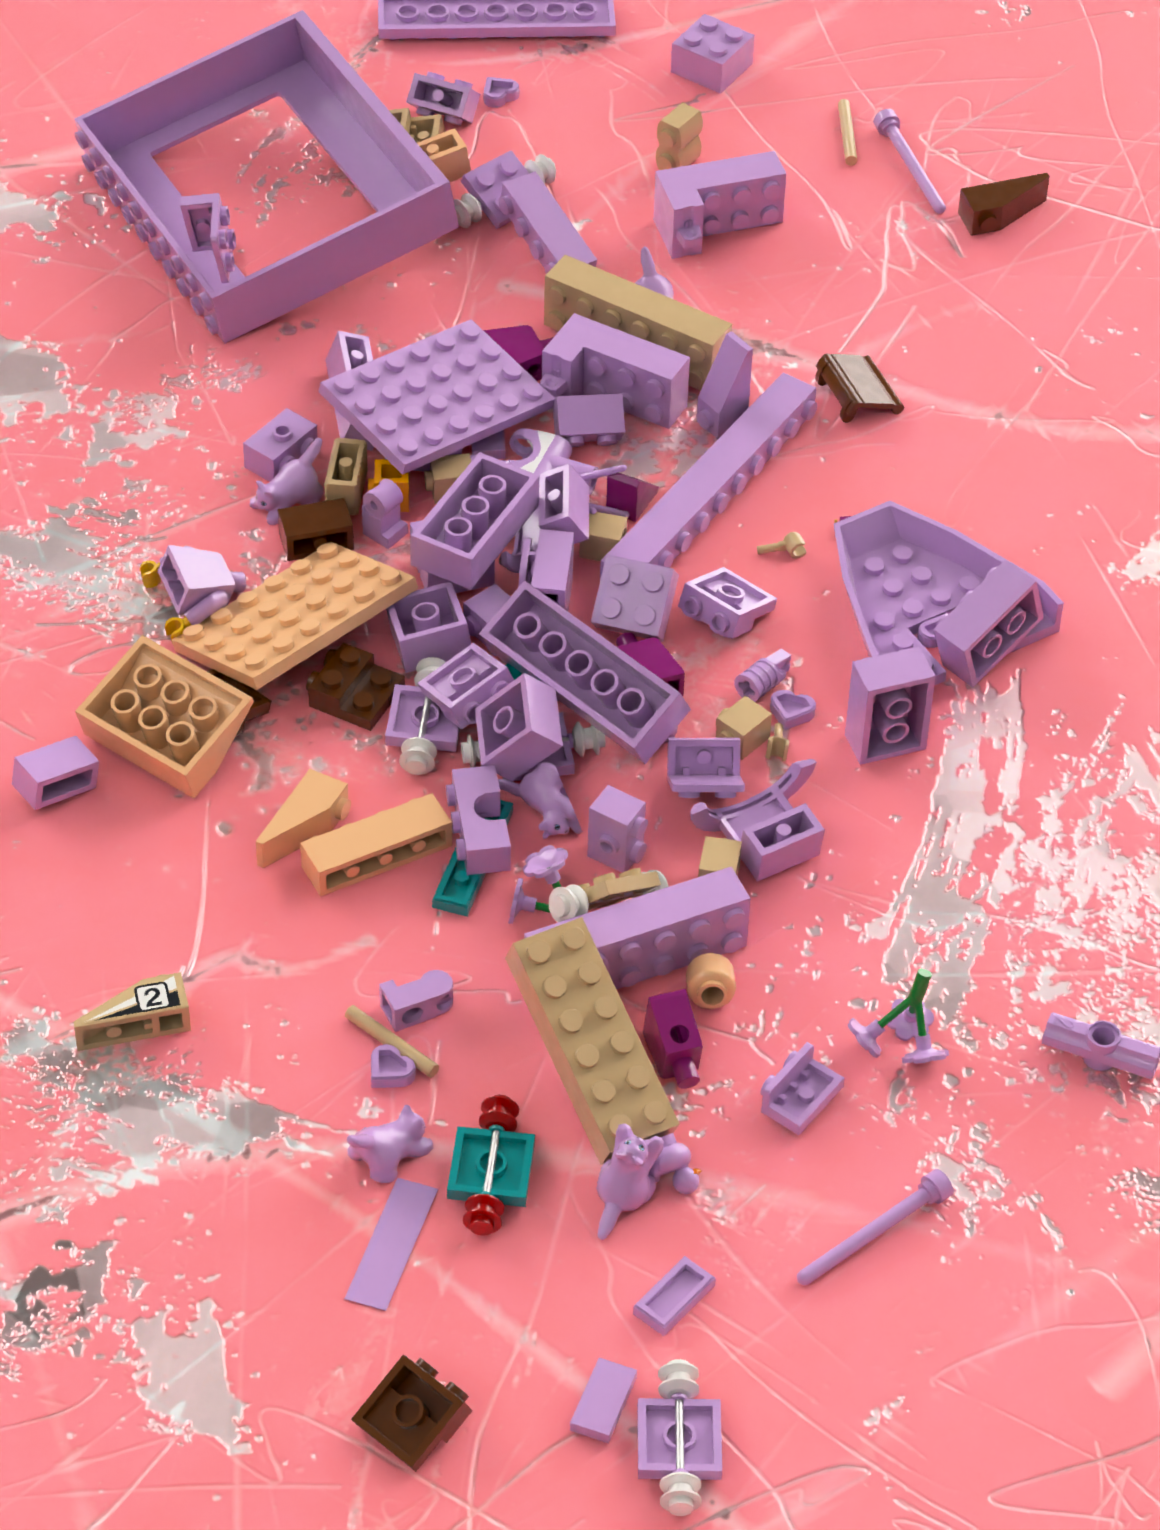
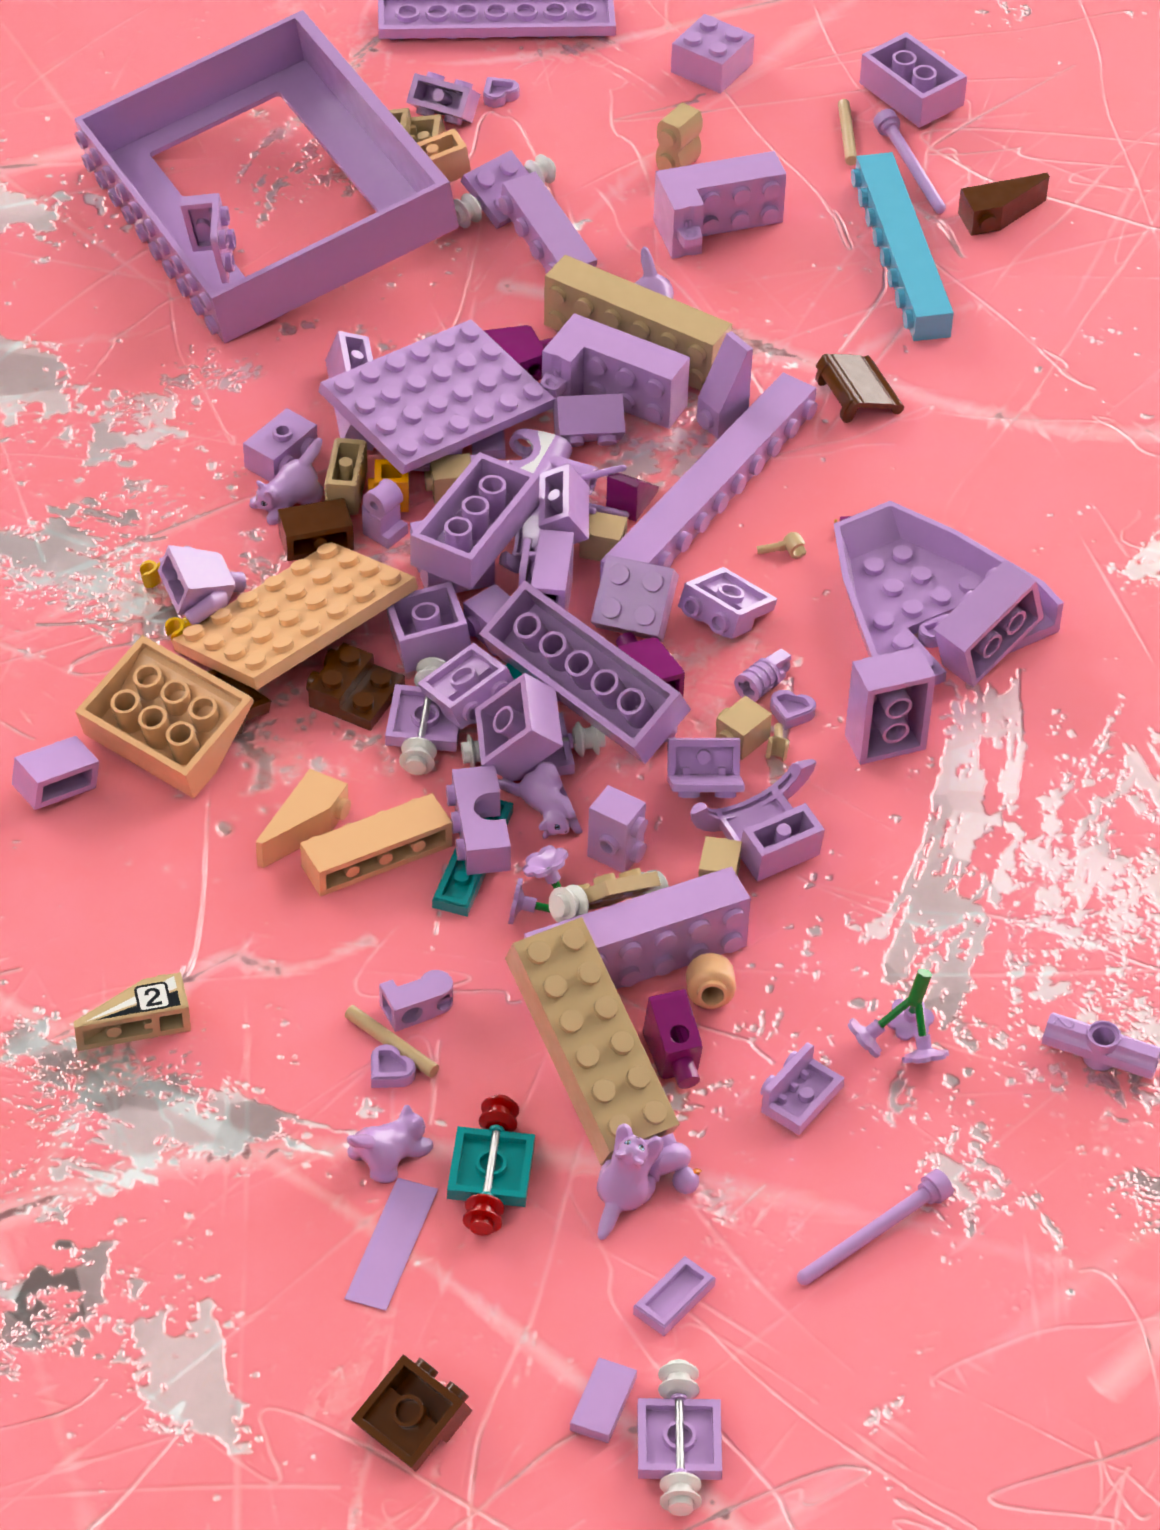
none -> medium azure brick [851,152,954,341]
none -> lavender brick [859,32,967,128]

